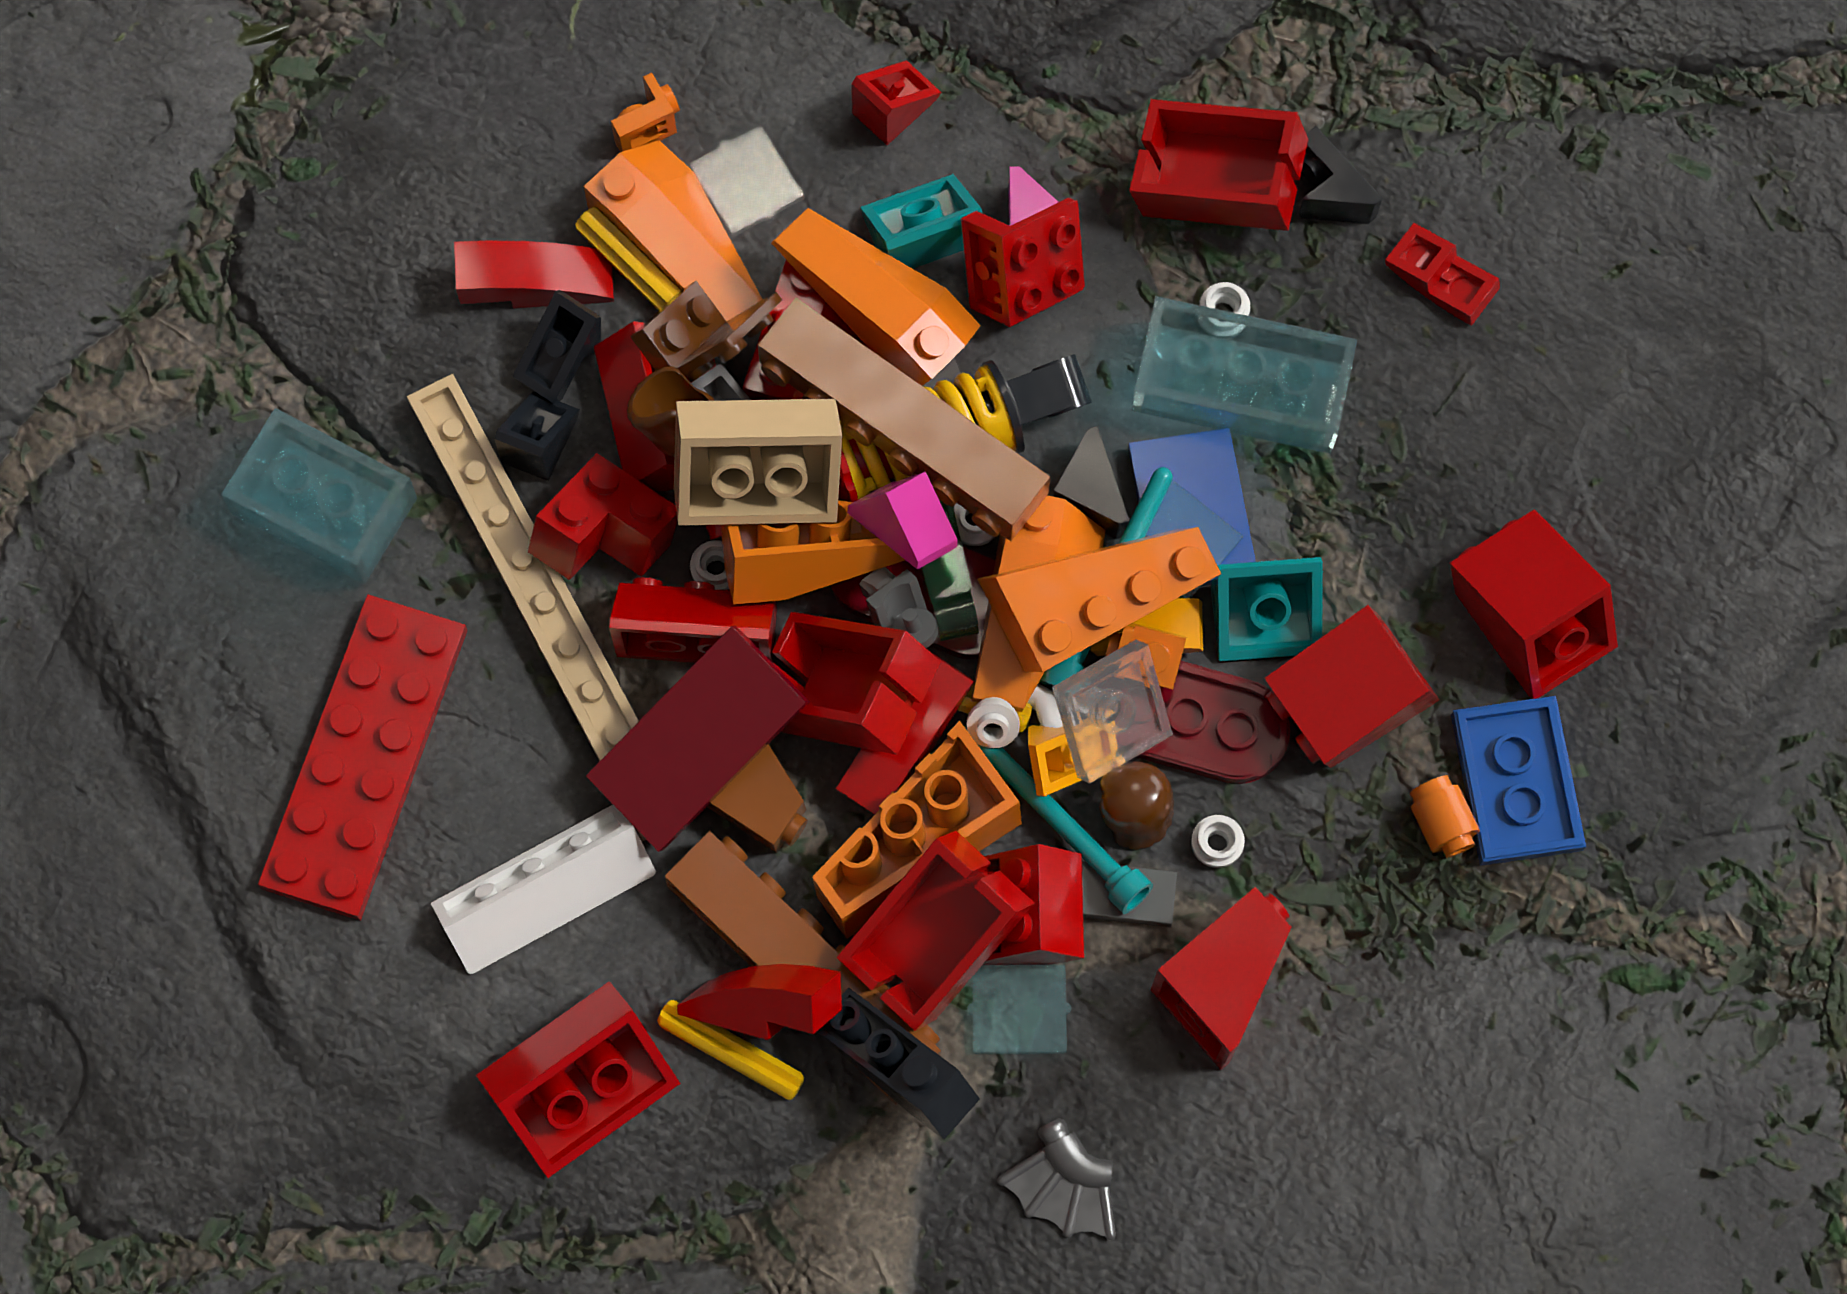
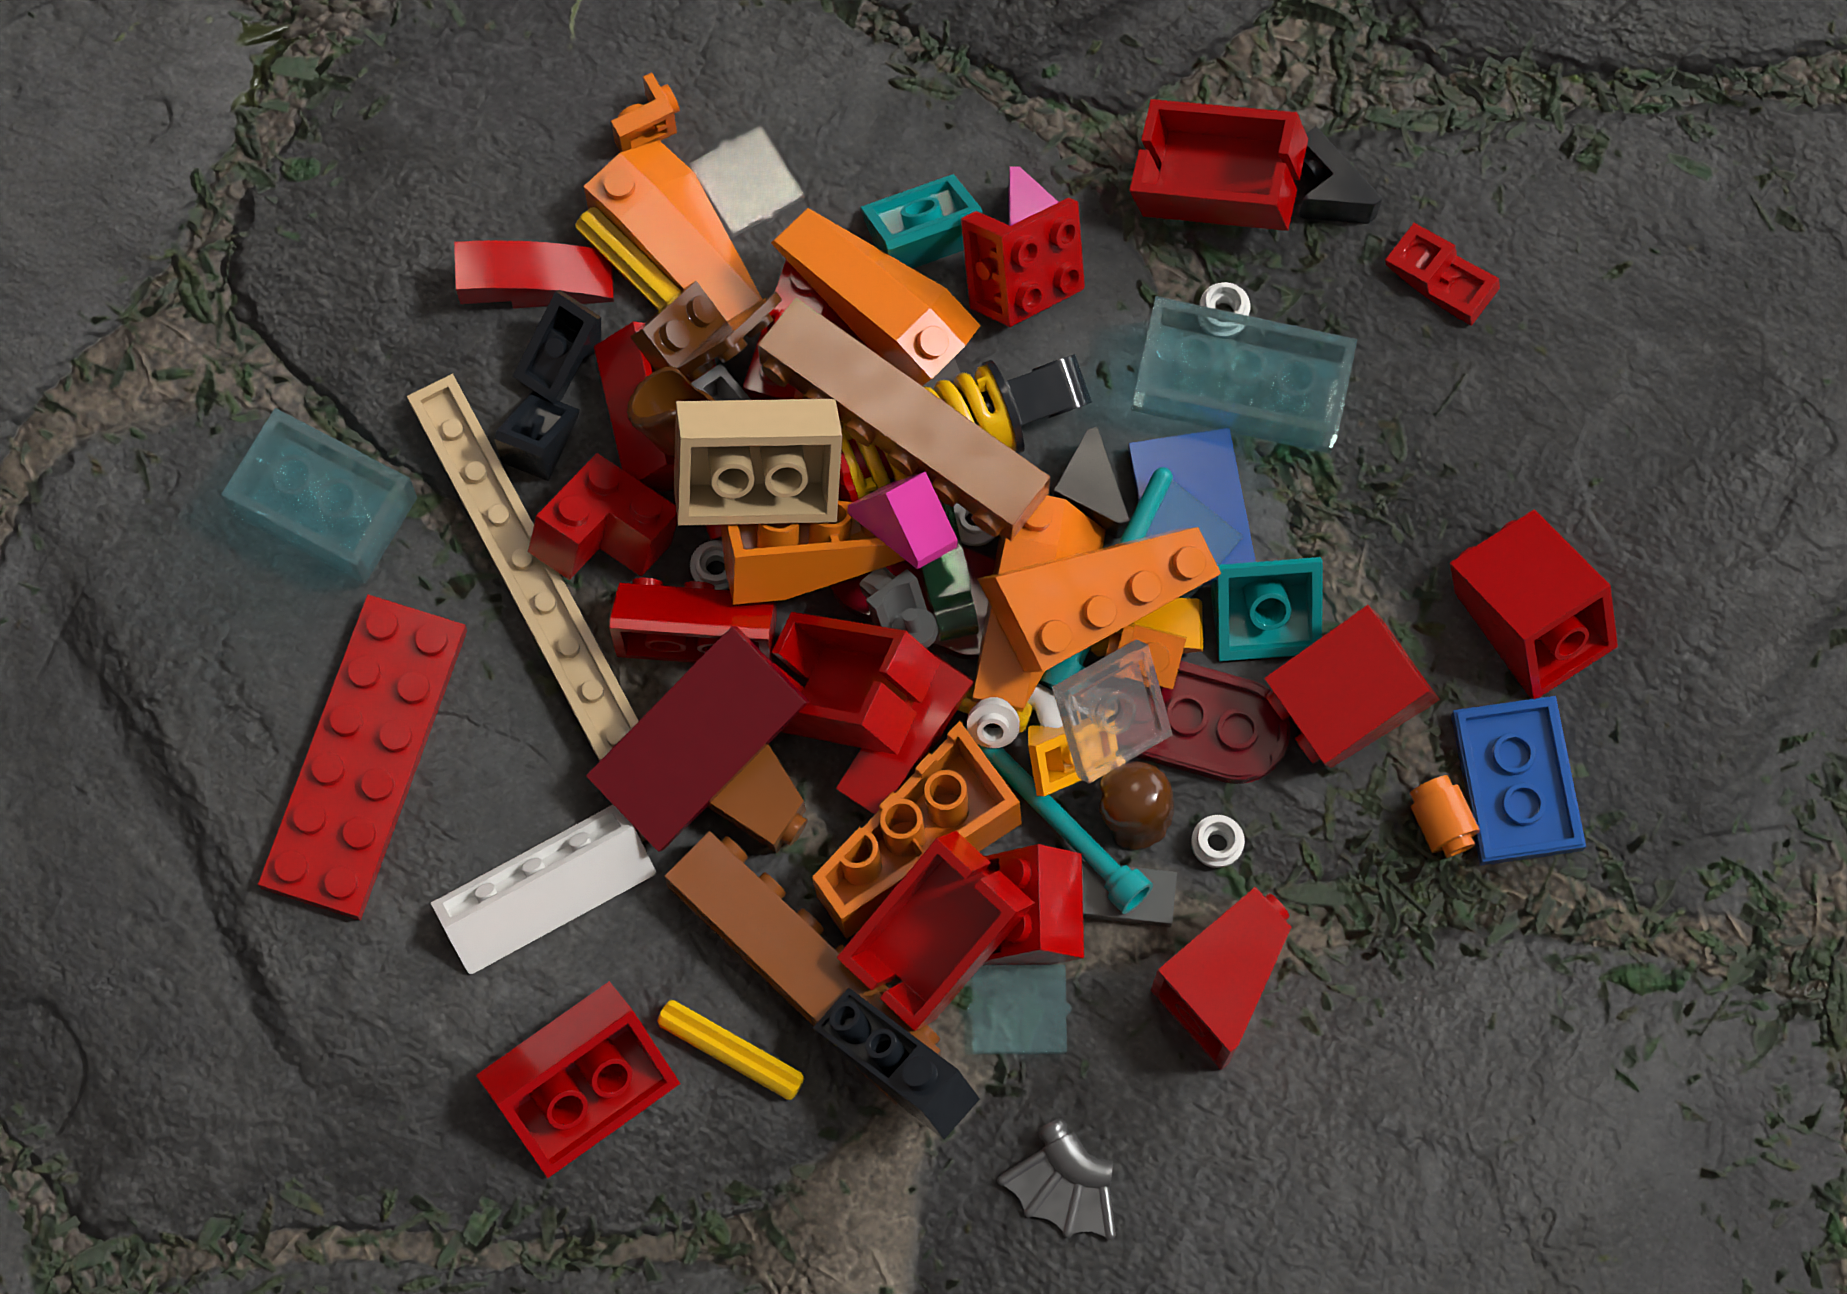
red slope [677,964,842,1040] -> none
red slope [851,60,942,145] -> none

